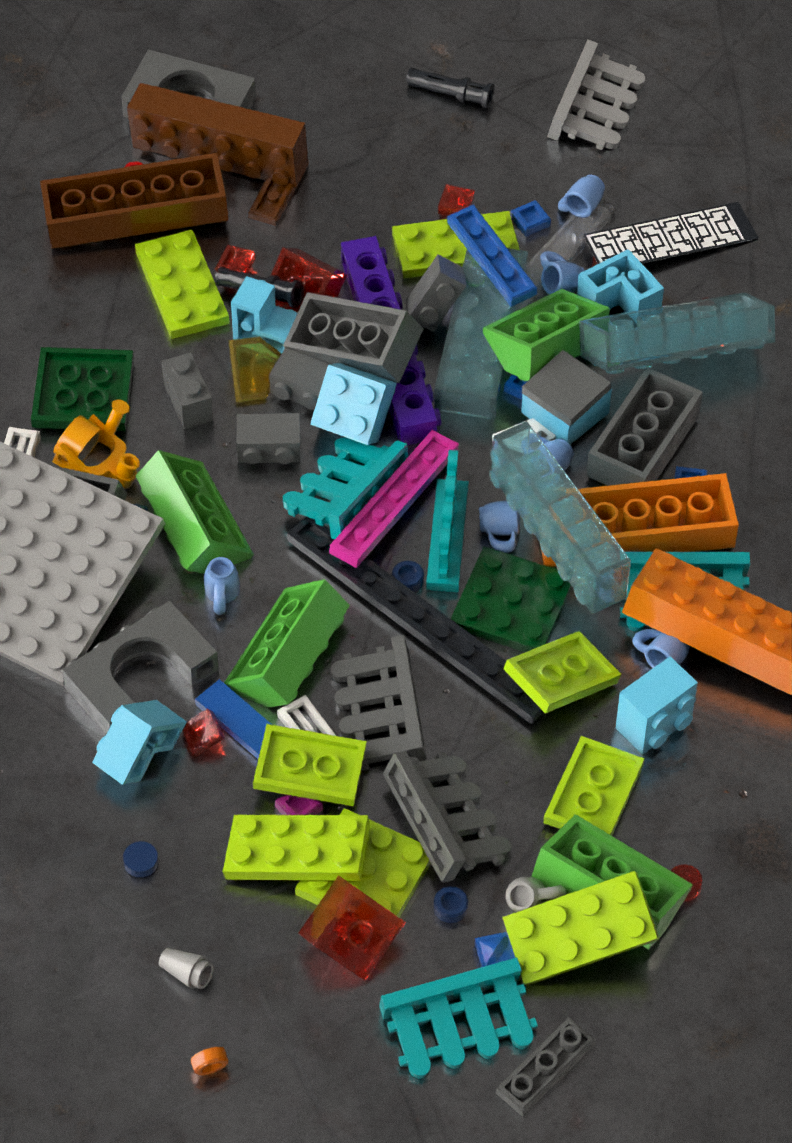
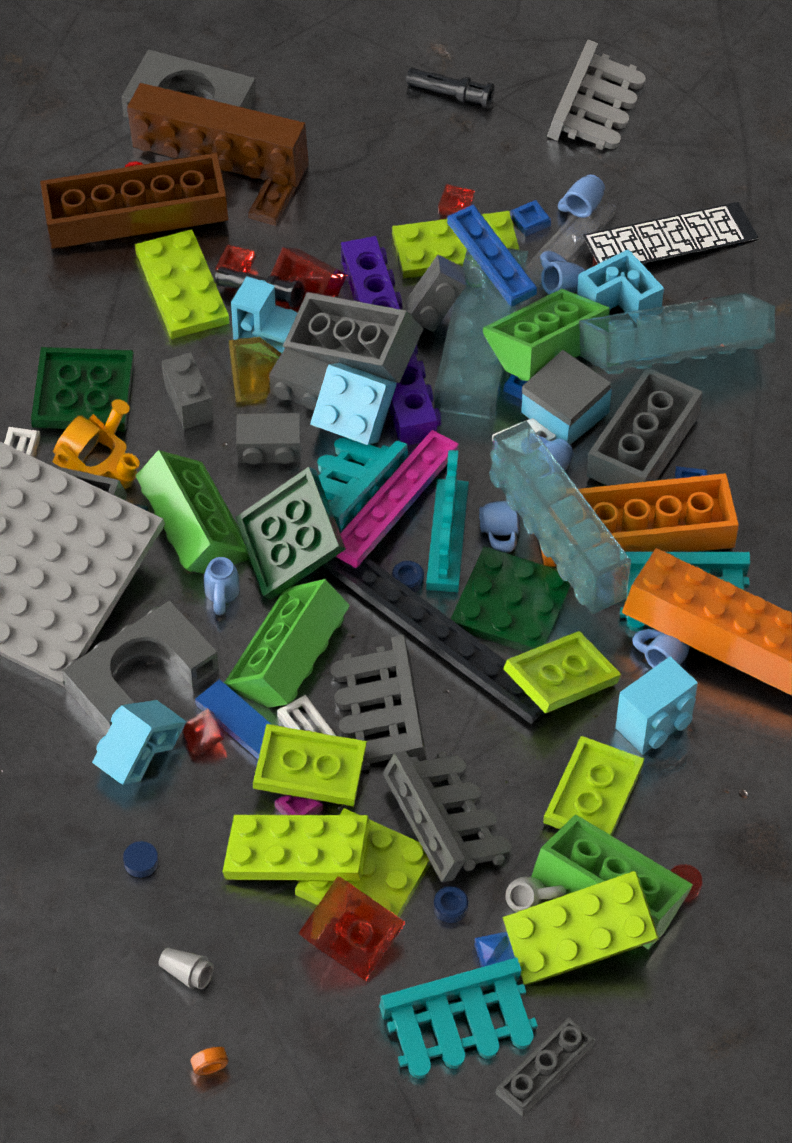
none -> plate [235,467,346,599]

